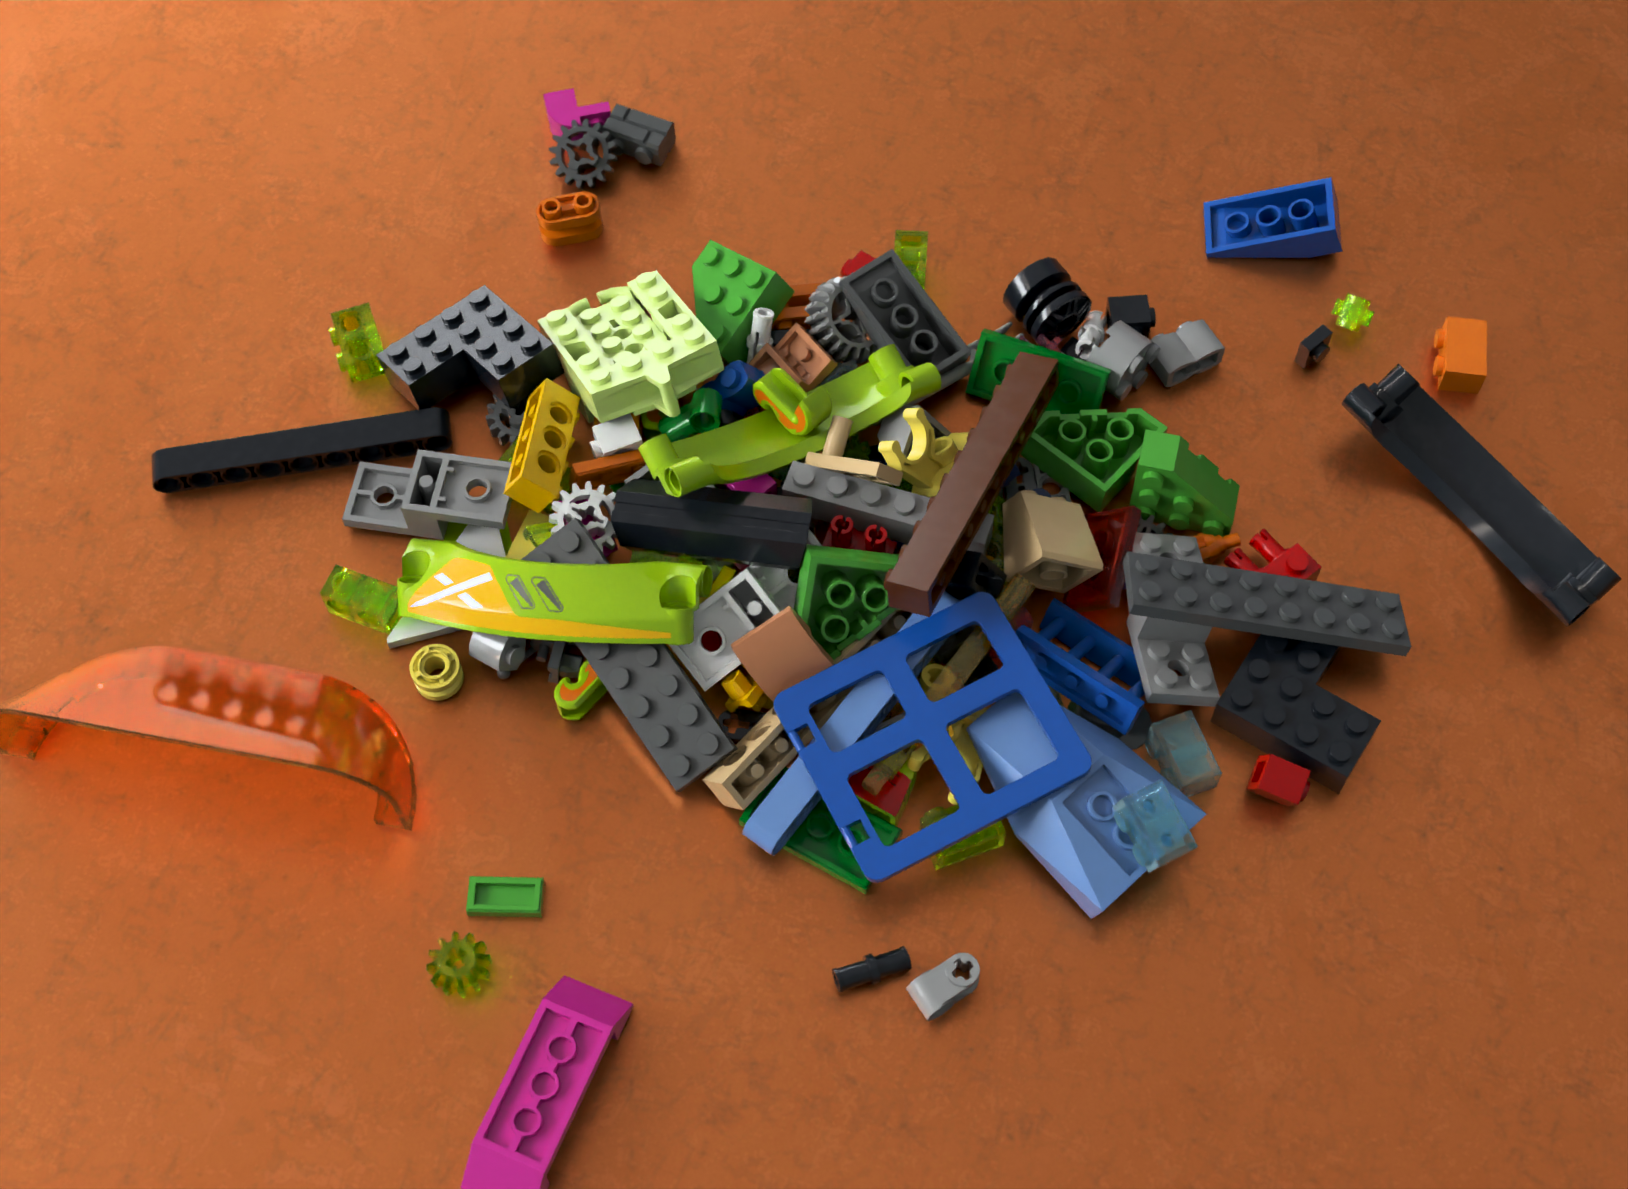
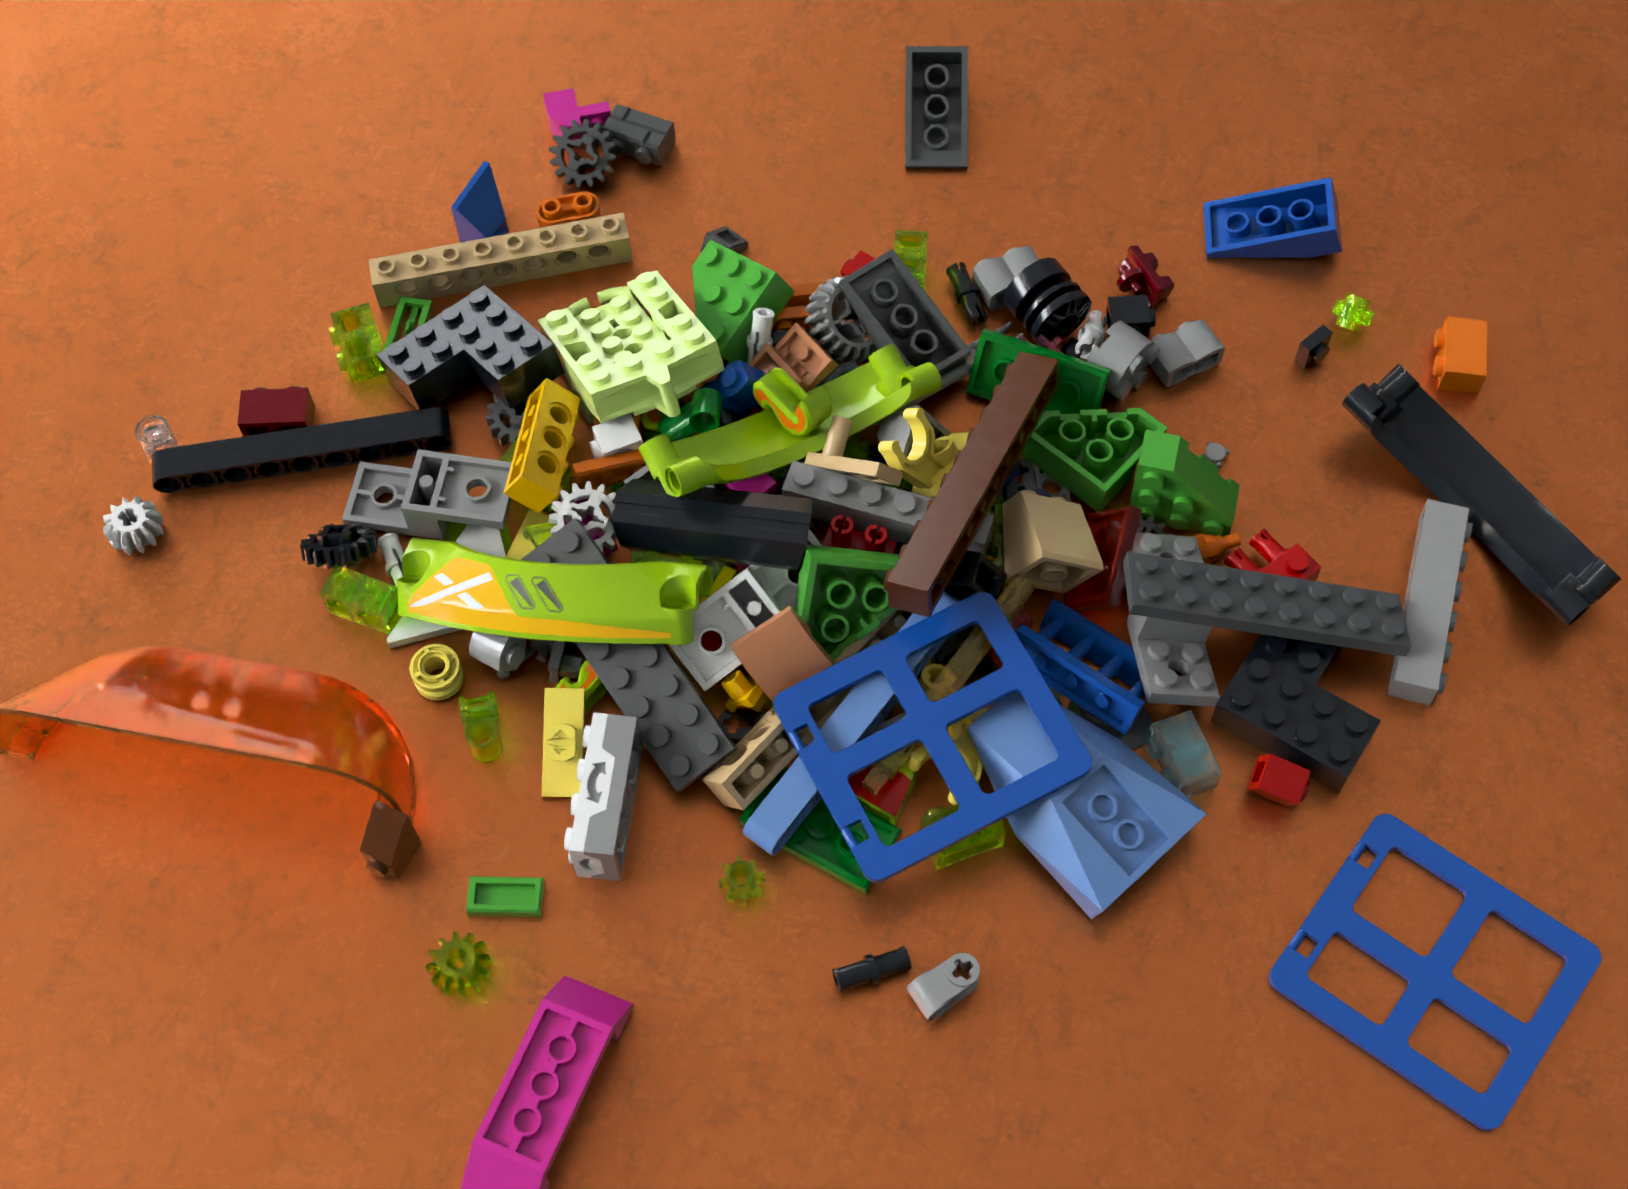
clear light blue brick [1113,779,1198,873] -> none
none -> white gear [103,496,163,556]
none -> clear wheel [135,415,178,459]
none -> dark red brick [238,386,315,436]
none -> black gear [300,523,378,569]
none -> reddish brown slope [360,800,422,880]
none -> tan brick [368,213,633,308]
none -> white pin [377,533,404,588]
none -> bright green tile [384,296,434,349]
none -> blue slope [451,161,509,242]
none -> clear neon green piece [458,690,503,763]
none -> light yellow piece [542,688,585,797]
none -> piece [564,712,643,881]
none -> dark grey slope [700,226,749,254]
none -> clear neon green gear [718,856,765,905]
none -> dark grey slope [905,46,968,169]
none -> black pin [946,262,989,327]
none -> light grey brick [972,246,1039,310]
none -> dark red hips [1116,245,1174,308]
none -> light grey piece [1203,442,1229,469]
none -> blue window [1269,814,1602,1131]
none -> light grey brick [1387,499,1473,705]

